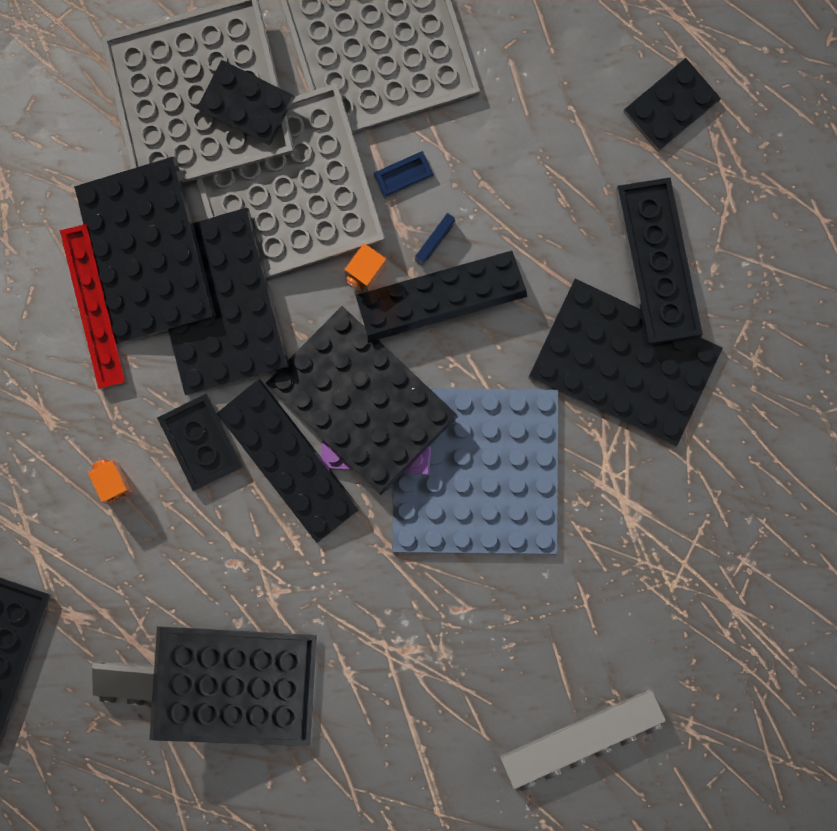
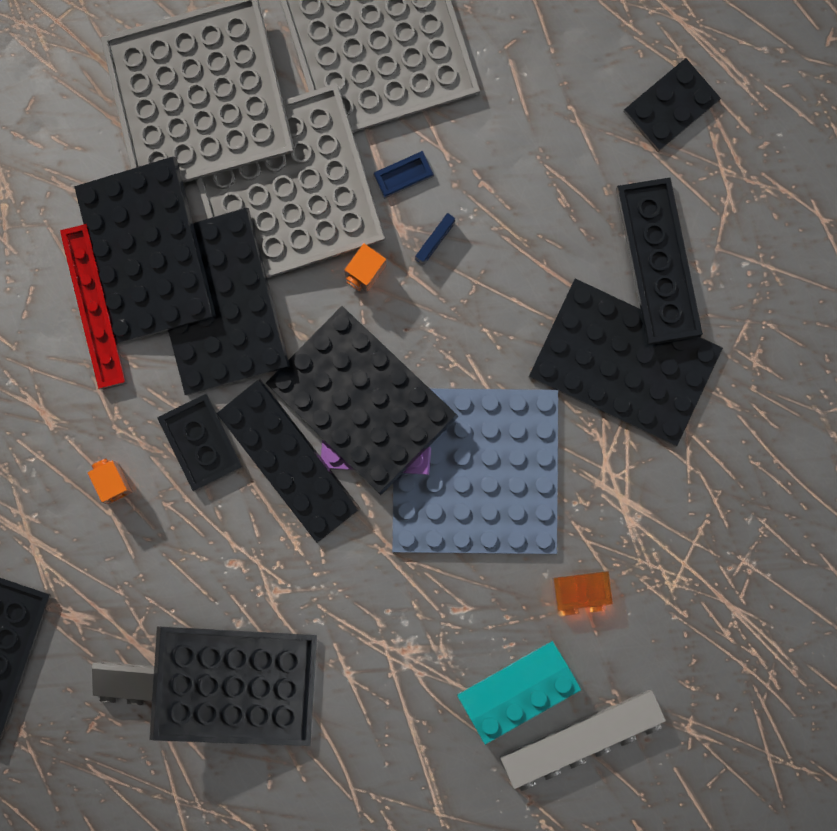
black plate [197,59,295,146] -> none
black plate [355,250,528,342] -> none
none -> teal slope [457,641,581,745]
none -> clear orange brick [552,571,613,616]

